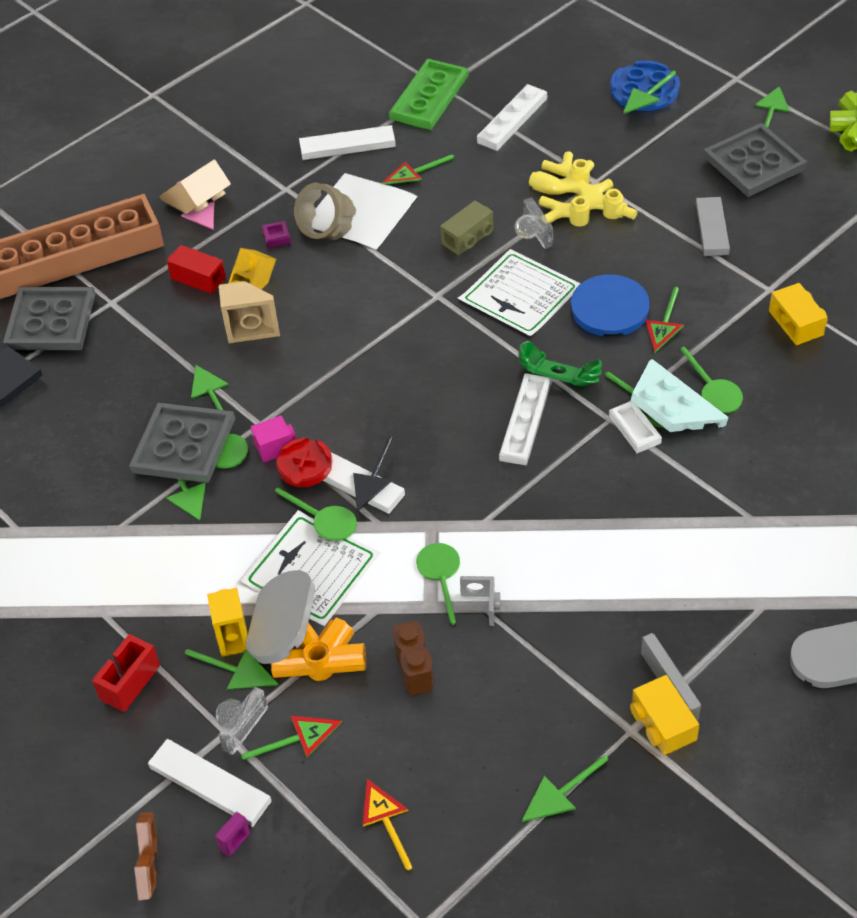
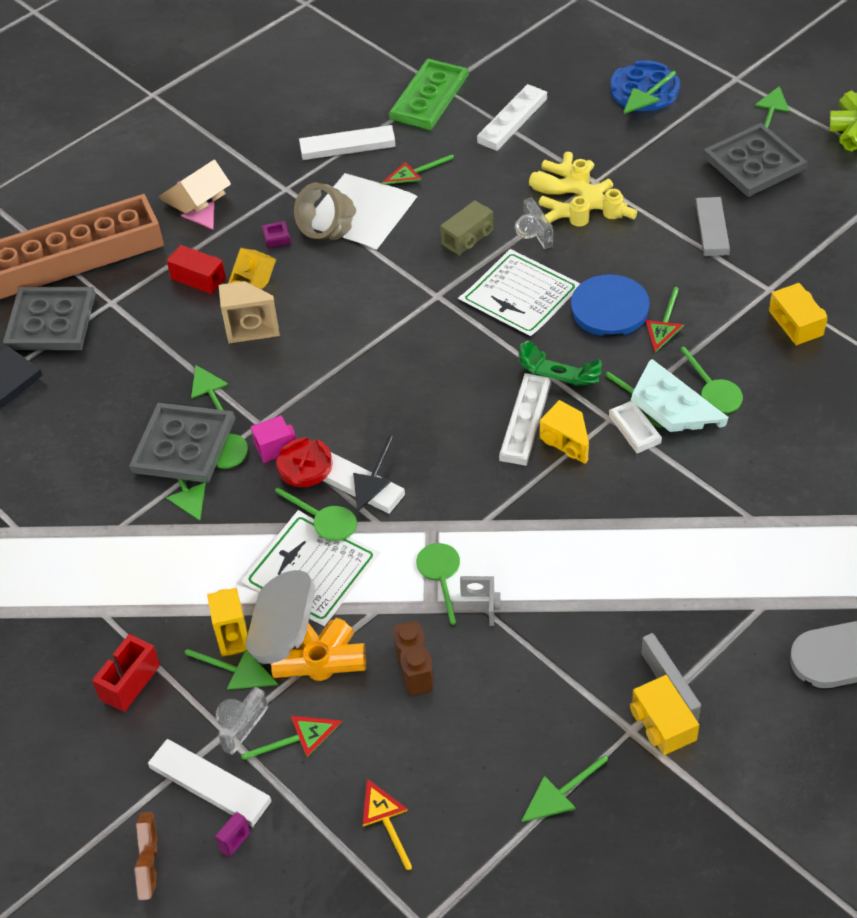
none -> yellow slope [540,400,589,464]

